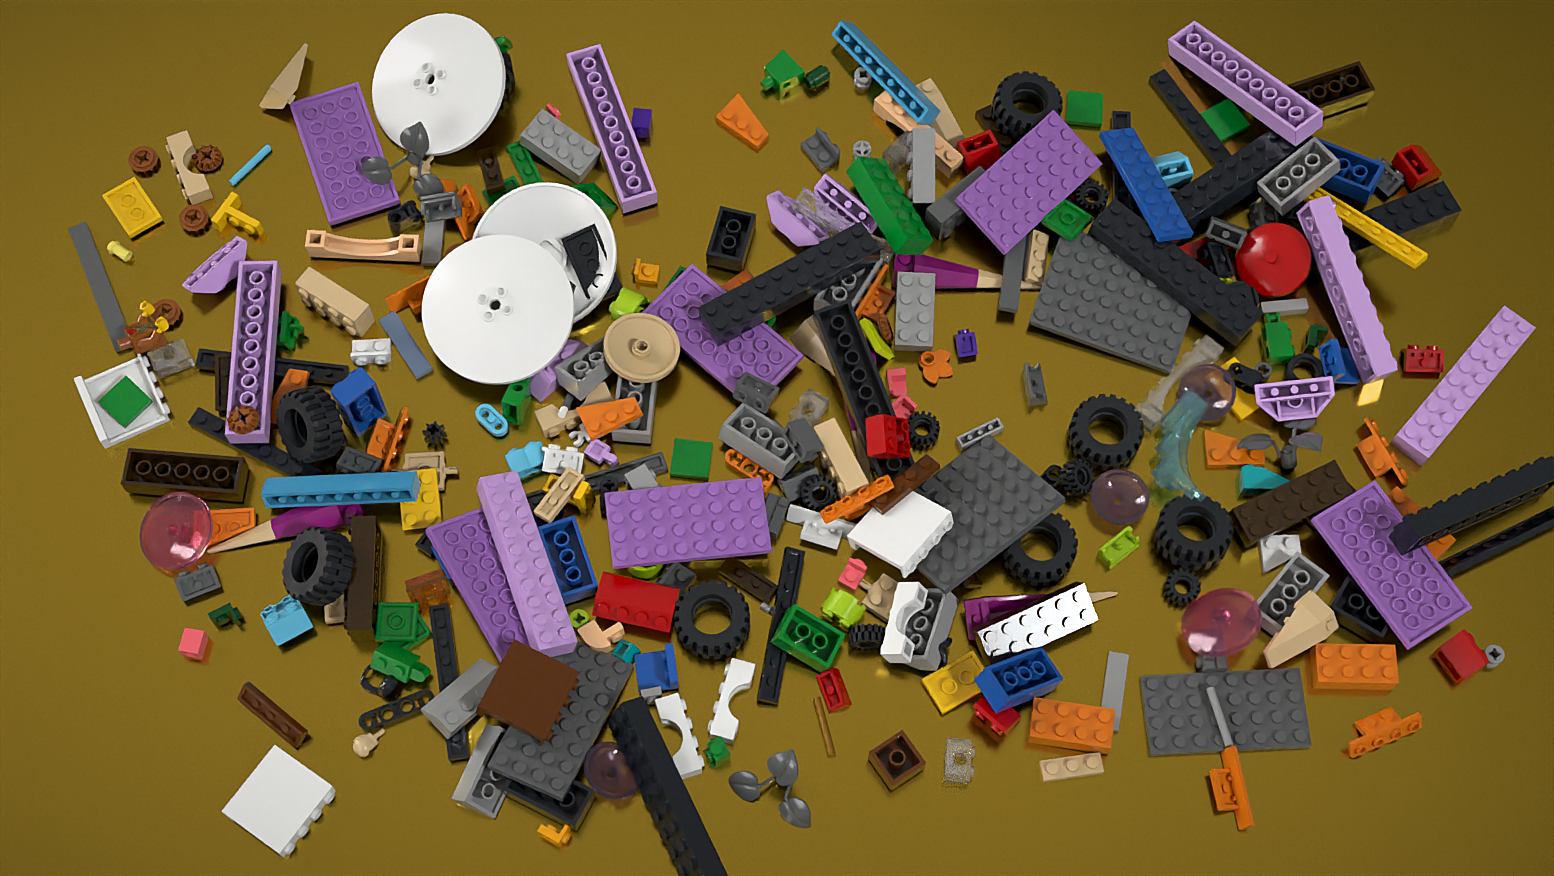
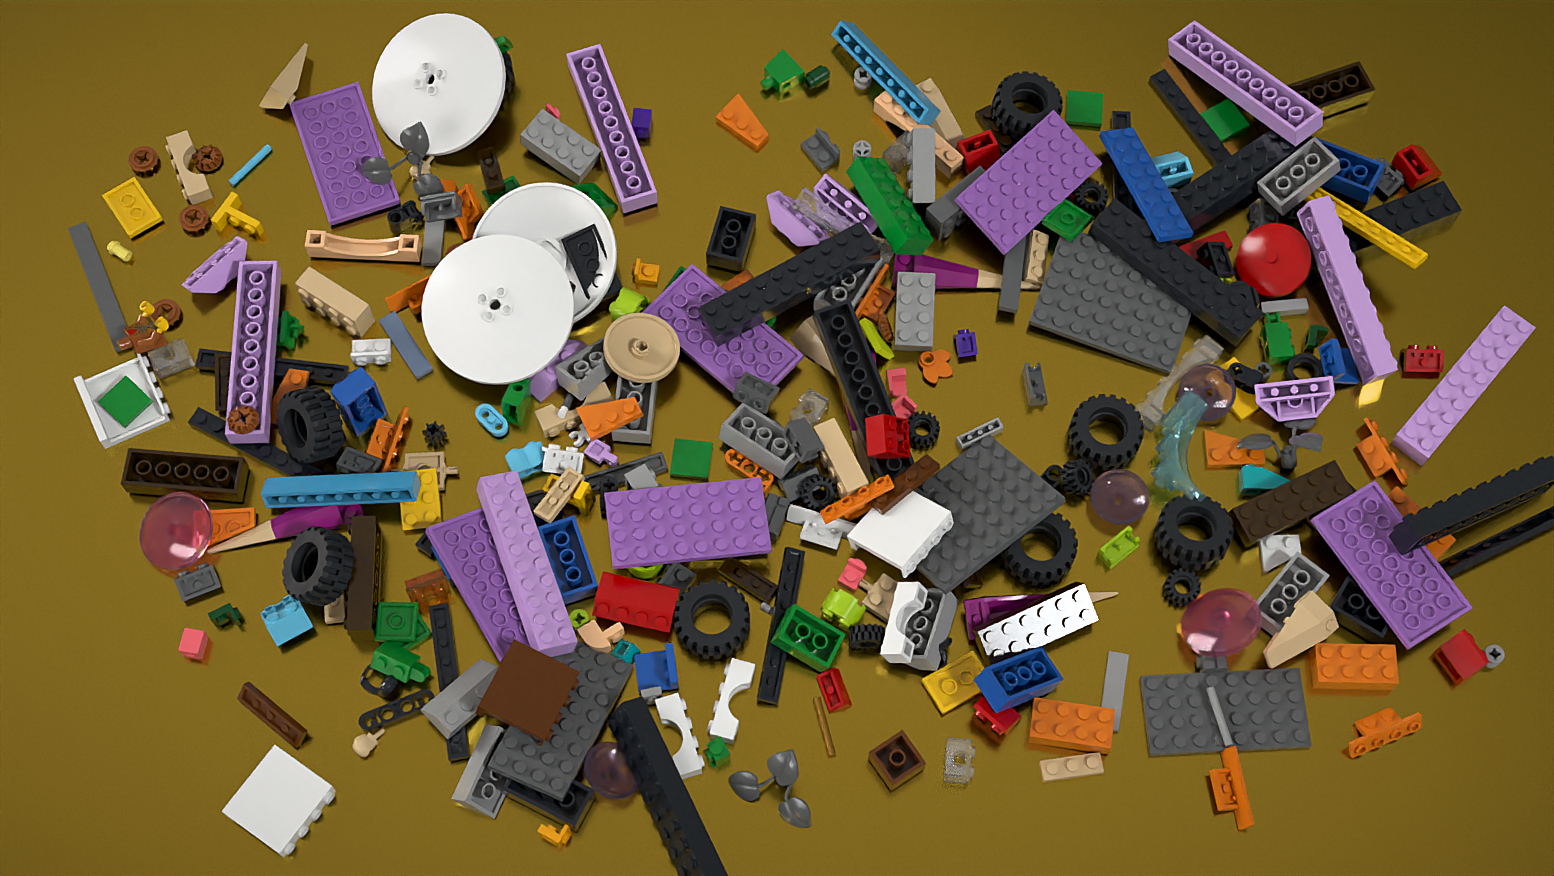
green tile [506,141,544,186] -> none
dark grey brick [1205,216,1247,249] -> none

